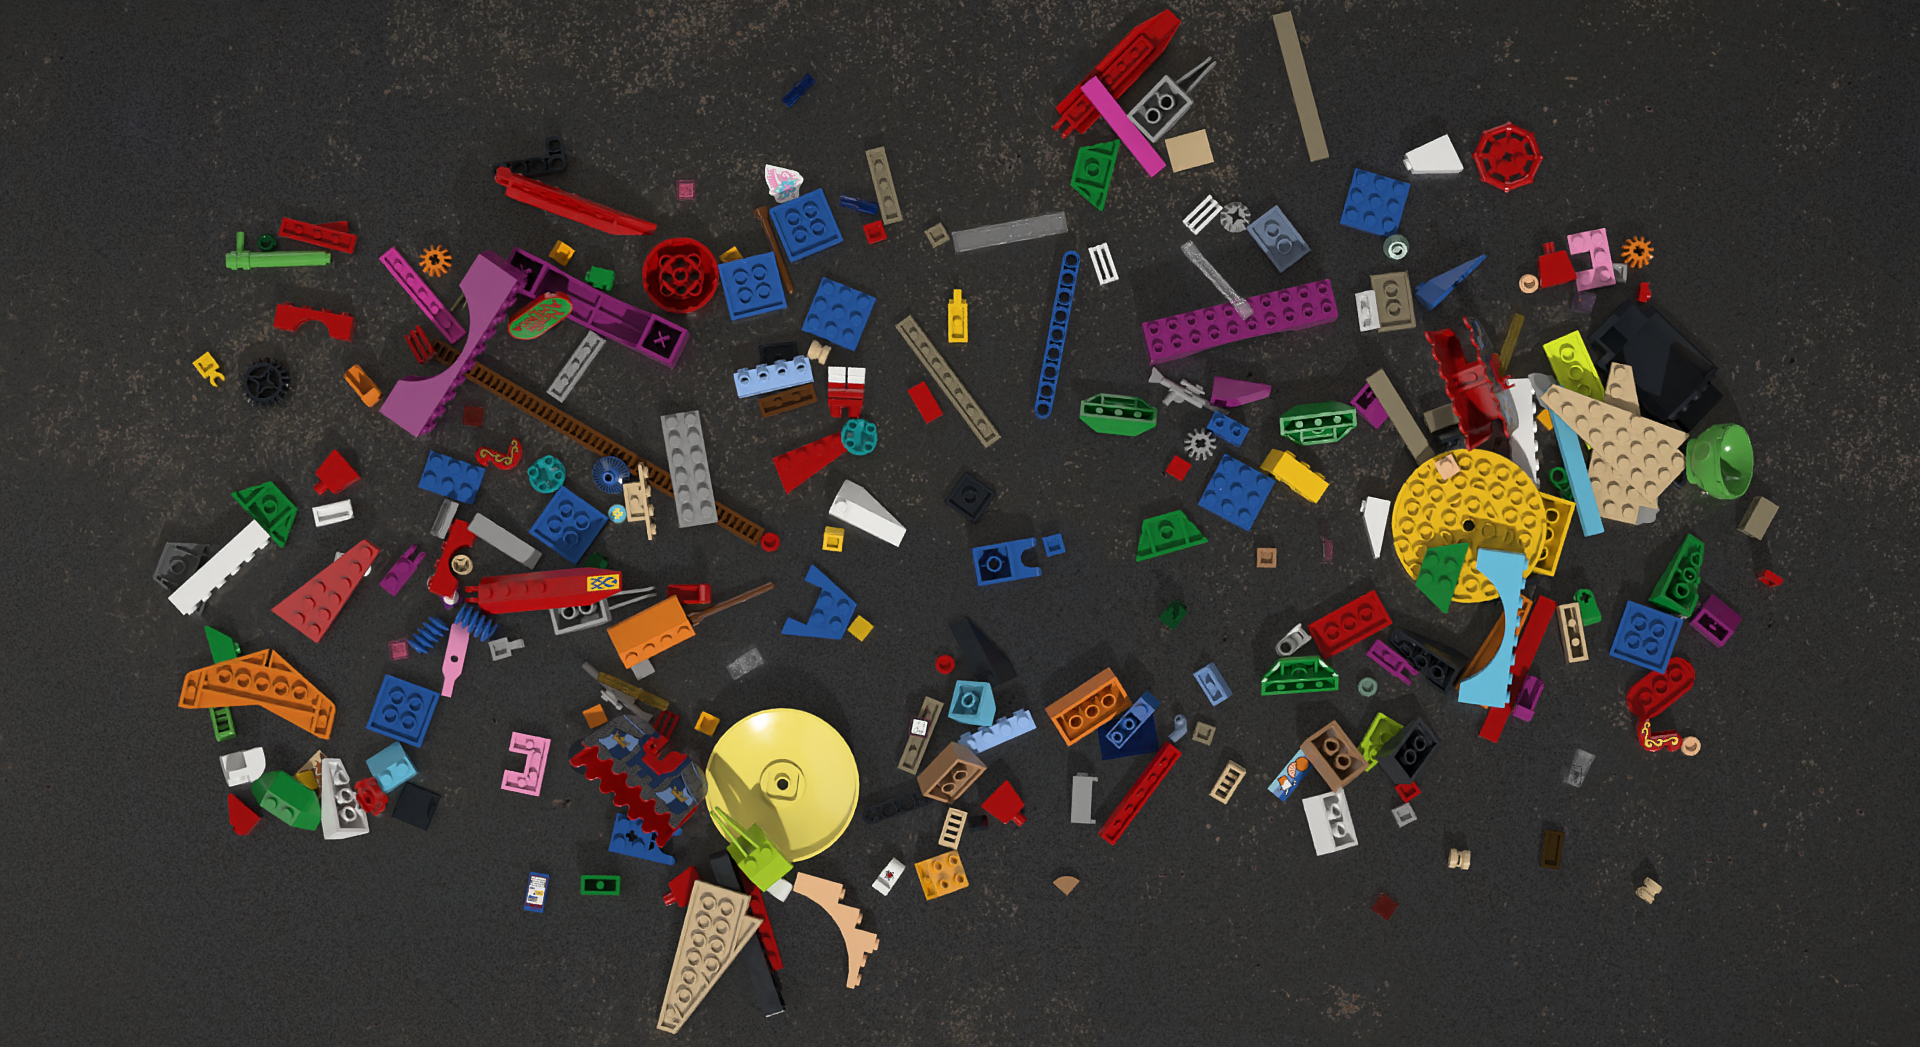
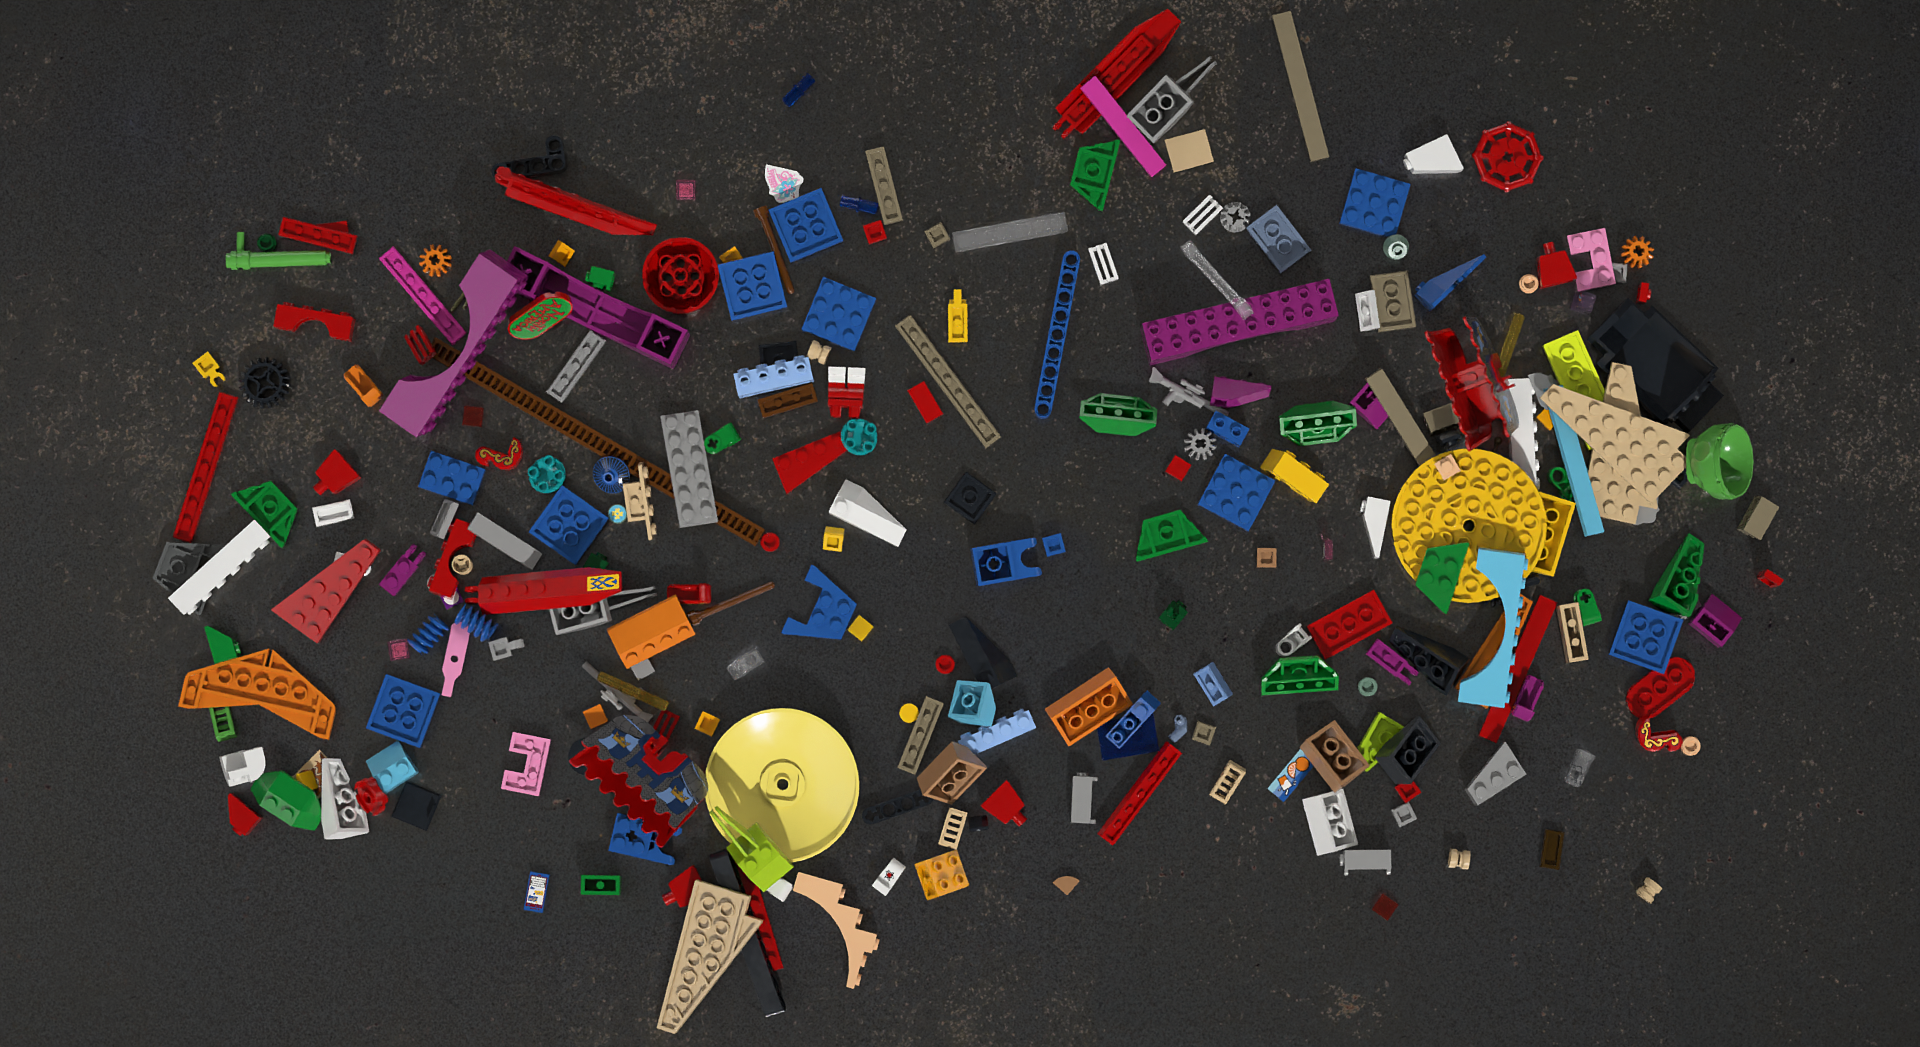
tile [908,716,931,739] -> none
none -> red tile [173,391,239,543]
none -> green piece [704,422,741,454]
none -> yellow tile [899,704,919,723]
none -> light grey brick [1339,850,1391,875]
none -> light grey wedge [1465,742,1526,806]

